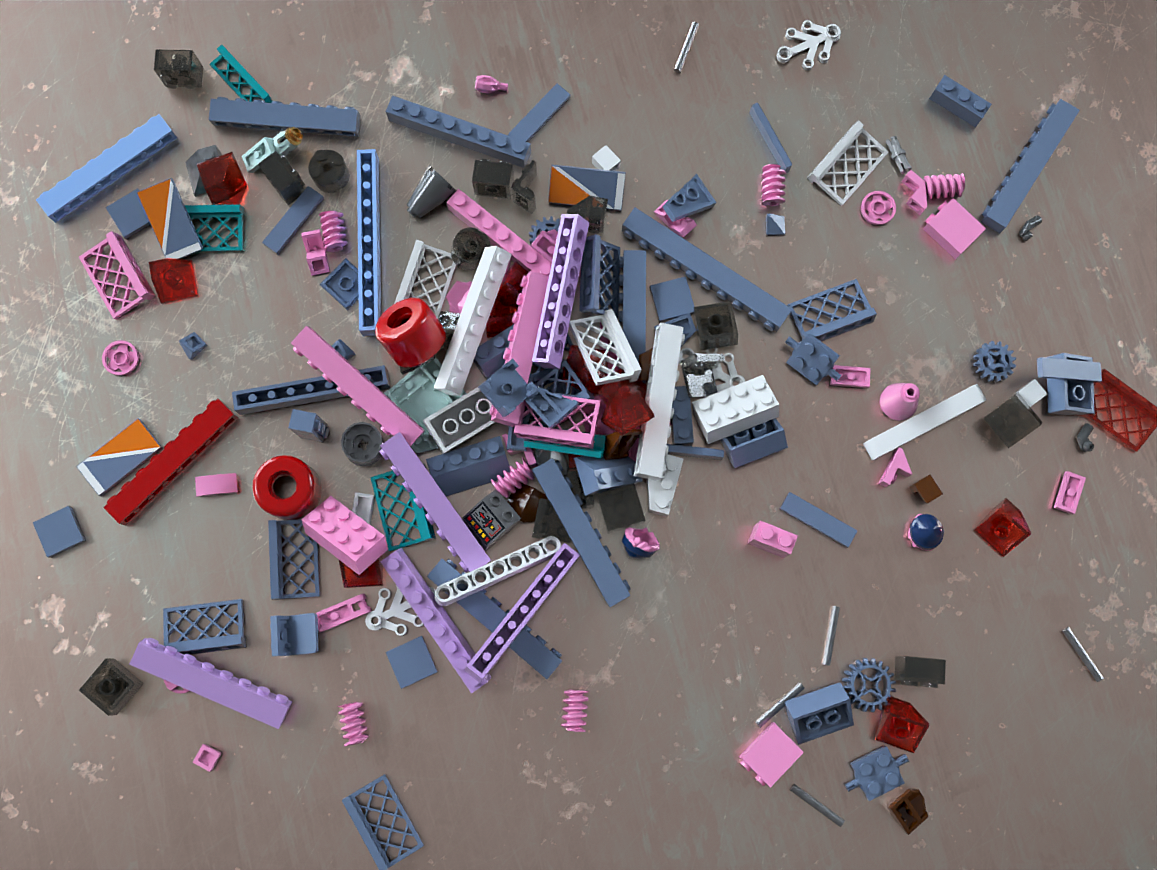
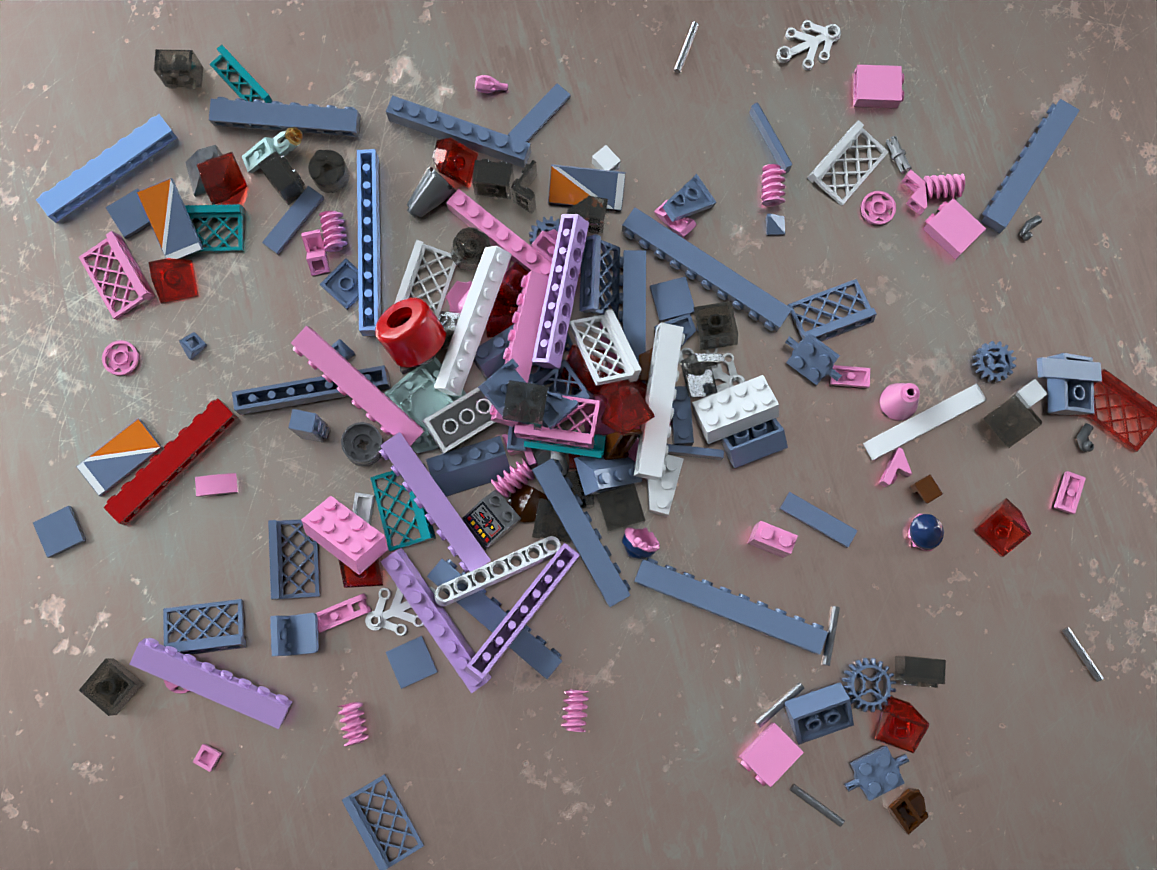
red piece [252,455,322,520] -> none
sand blue brick [929,75,992,128] -> none
none -> clear red slope [432,137,478,188]
none -> clear smoke bracket [502,380,548,431]
none -> sand blue brick [634,558,828,655]
none -> bright pink brick [854,65,904,108]

